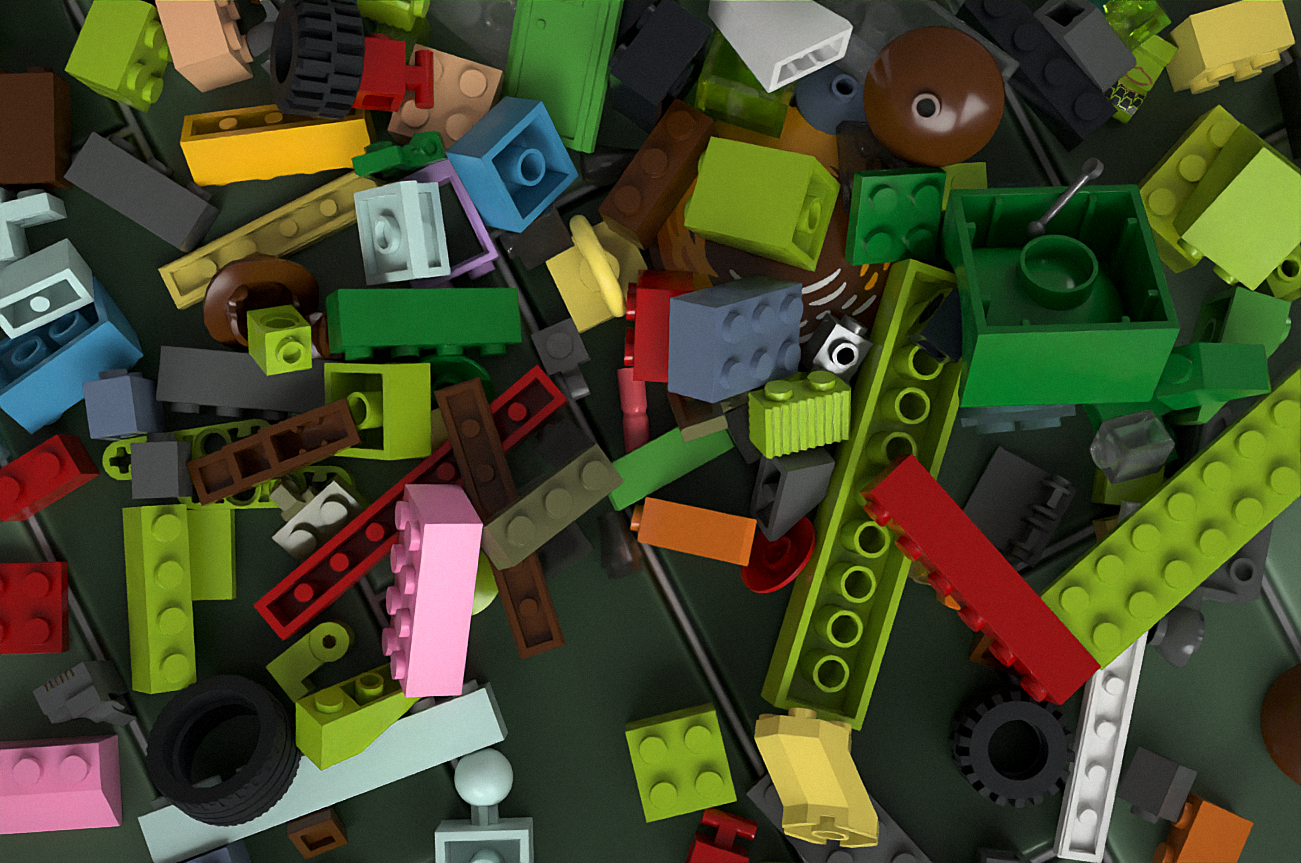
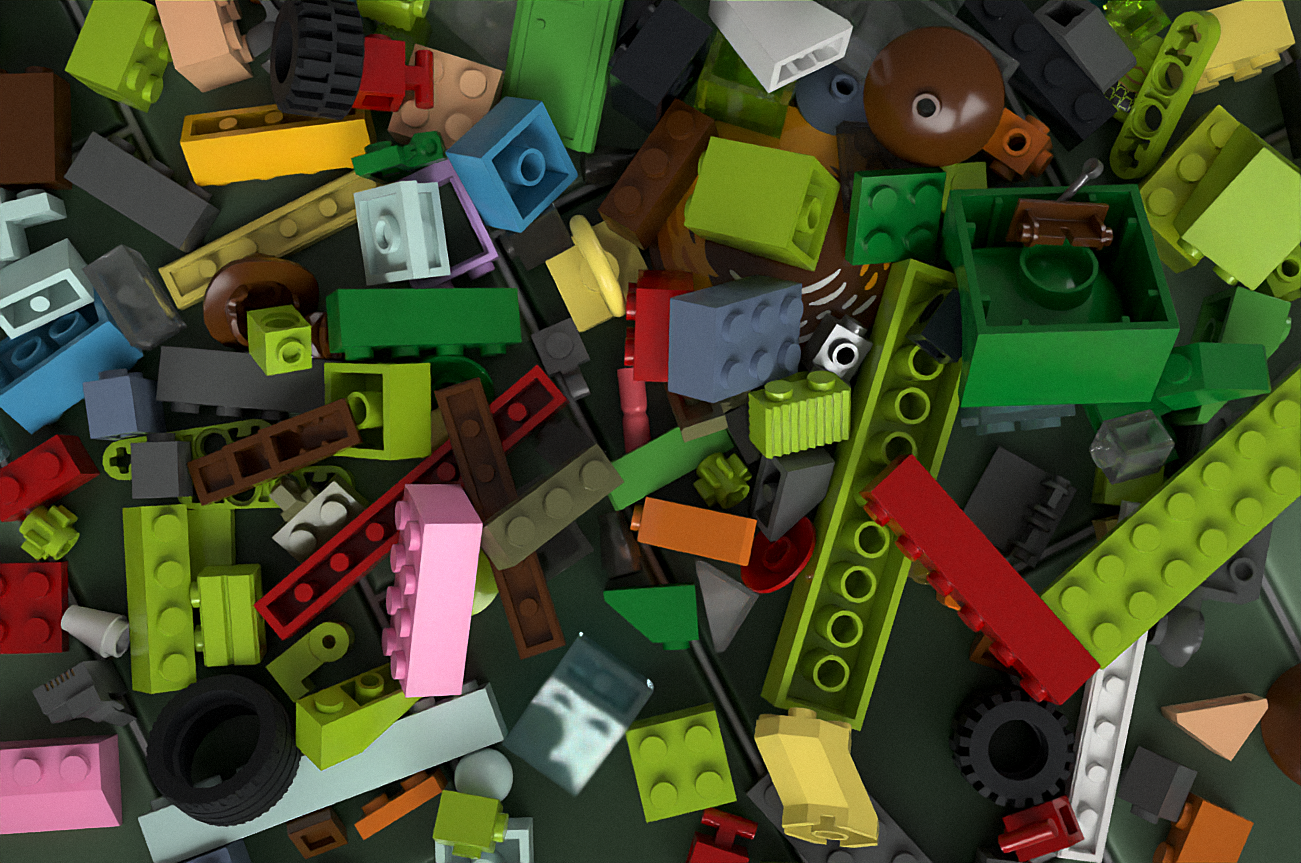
none -> lime gear [19,505,80,561]
none -> white cone [61,604,130,658]
none -> clear brick [82,244,187,351]
none -> lime brick [190,564,267,667]
none -> orange plate [354,768,448,840]
none -> lime brick [432,790,509,859]
none -> clear light blue slope [502,632,654,797]
none -> green slope [603,582,699,650]
none -> lime gear [693,452,752,509]
none -> clear slope [694,559,759,653]
none -> orange brick [980,107,1054,184]
none -> red brick [998,795,1085,863]
none -> reddish brown hinge [1005,198,1113,251]
none -> lime beam [1109,10,1221,179]
none -> light nougat slope [1161,693,1268,761]

